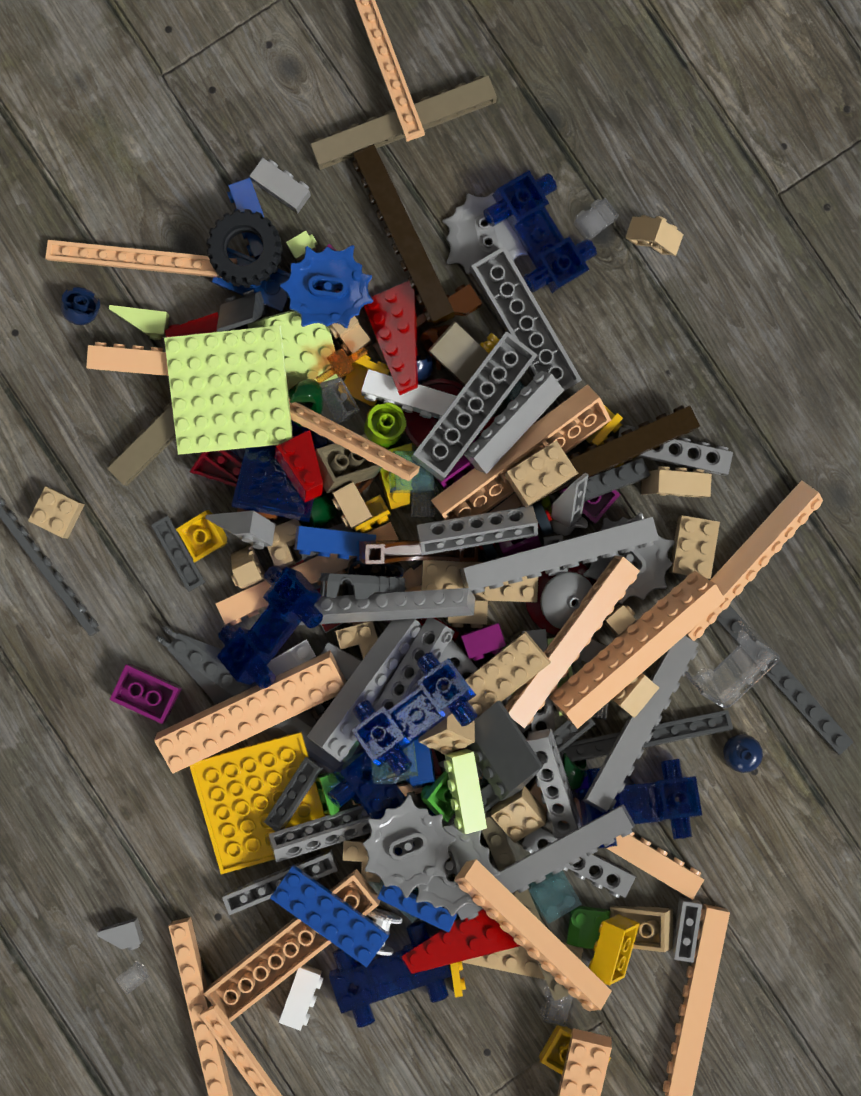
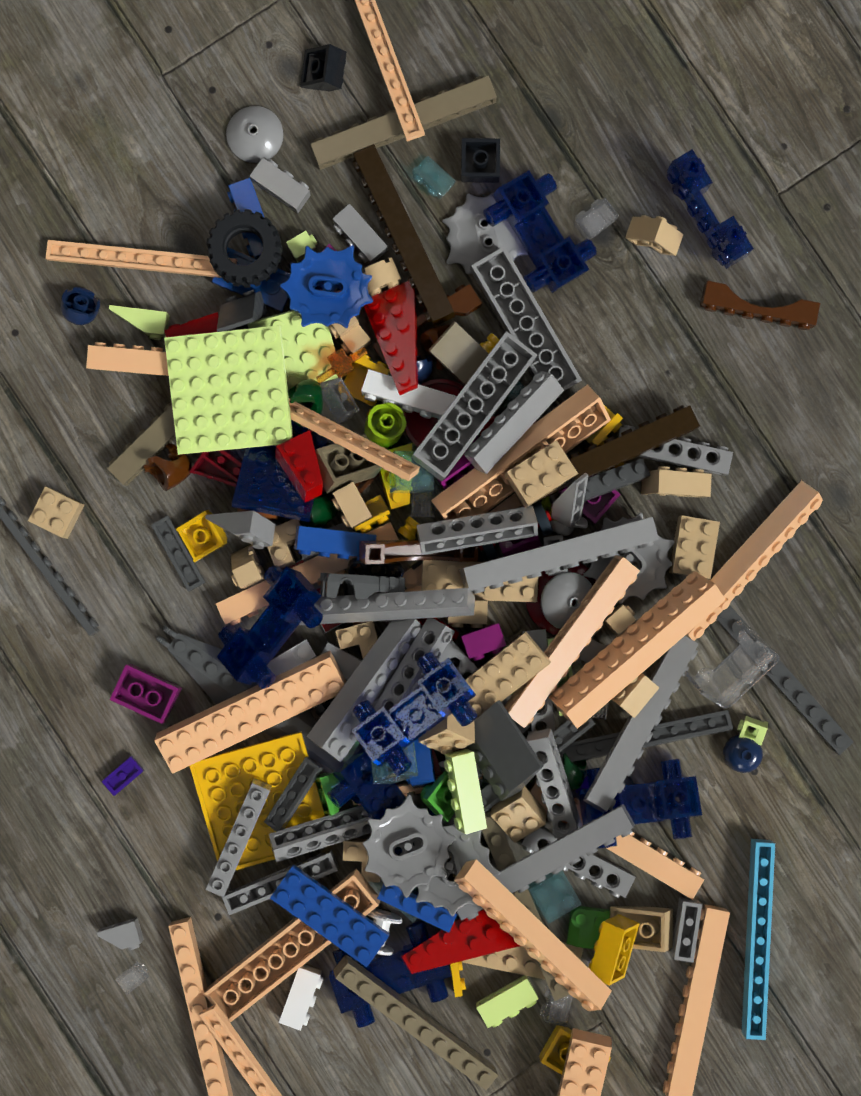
none -> dark purple plate [102,756,144,796]
none -> reddish brown piece [143,444,192,491]
none -> light grey brick [206,778,272,897]
none -> light grey dish [226,106,283,163]
none -> black slope [300,44,347,92]
none -> light grey brick [333,204,388,265]
none -> dark tan brick [333,954,499,1090]
none -> tan brick [363,257,401,297]
none -> yellow wheel [398,516,420,540]
none -> clear light blue bracket [412,156,456,199]
none -> black brick [461,138,500,183]
none -> yellowish green brick [476,975,539,1028]
none -> clear blue piece [667,149,754,269]
none -> reddish brown arch [700,281,820,330]
none -> yellowish green brick [737,716,768,745]
none -> medium azure brick [741,839,775,1040]

